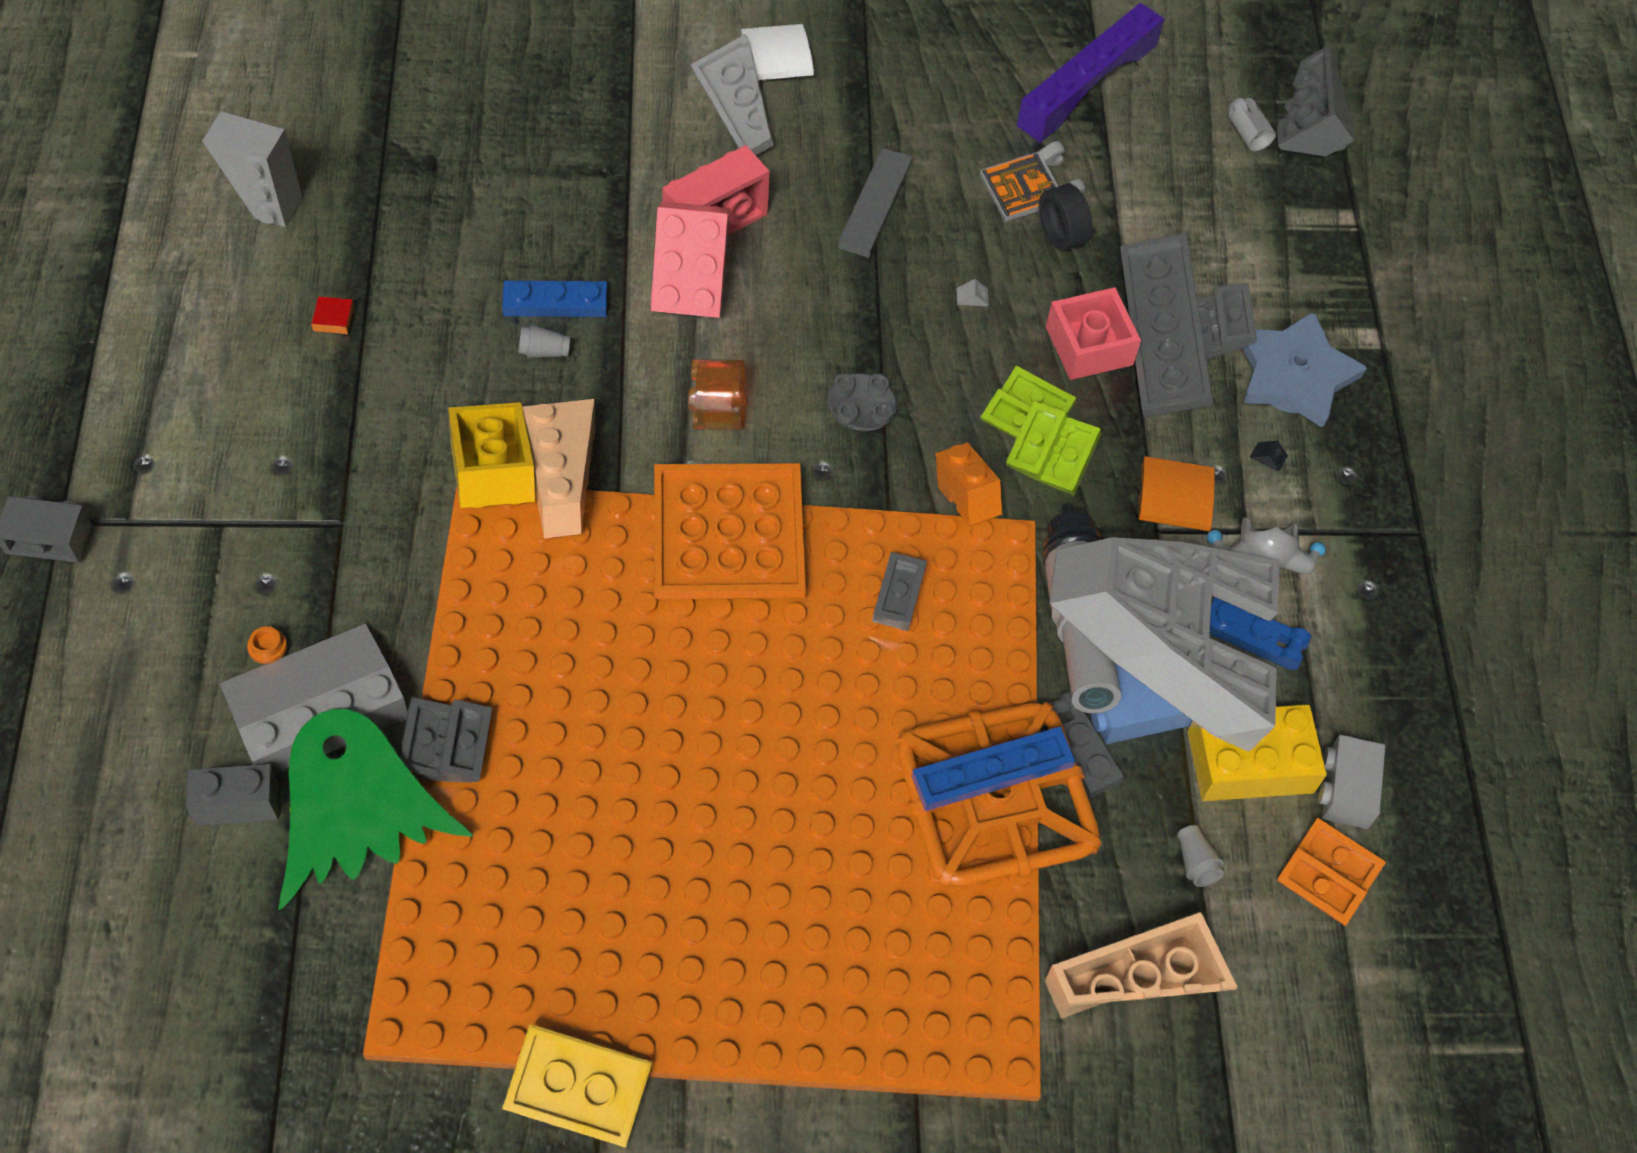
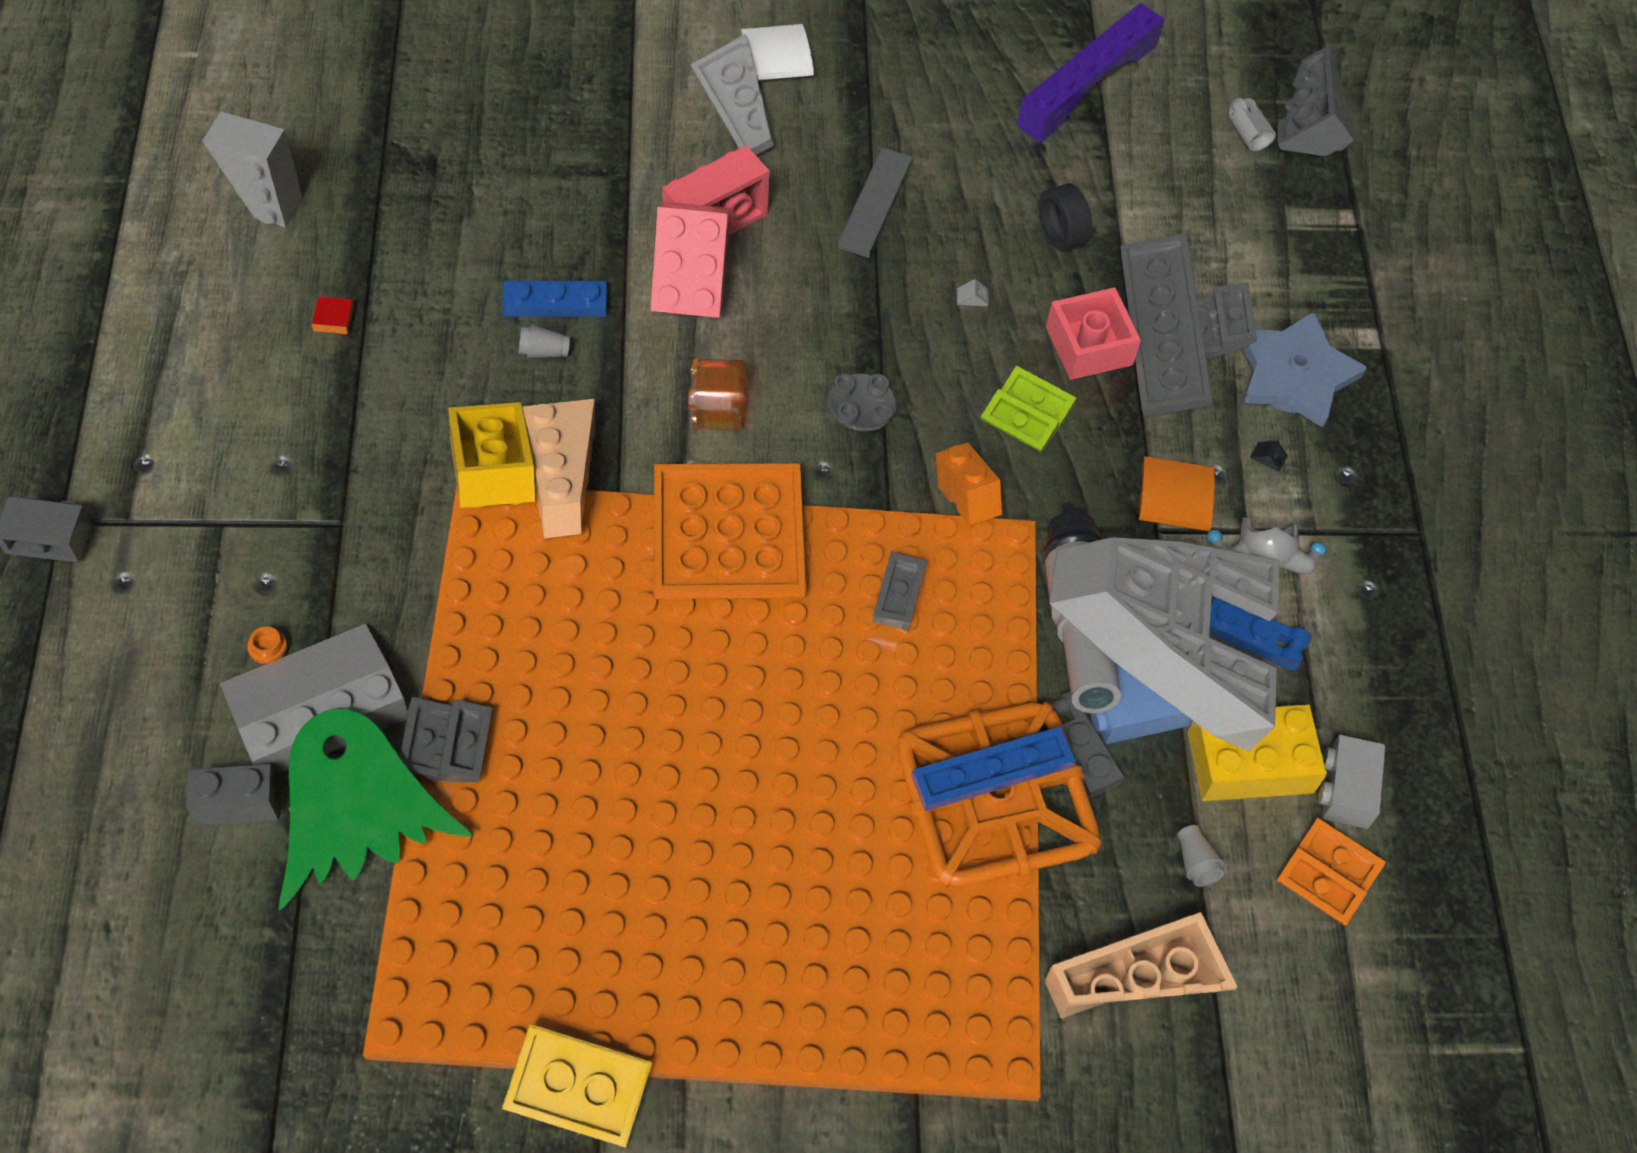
flag [980,141,1085,222] -> none
lime slope [1006,401,1102,496] -> none

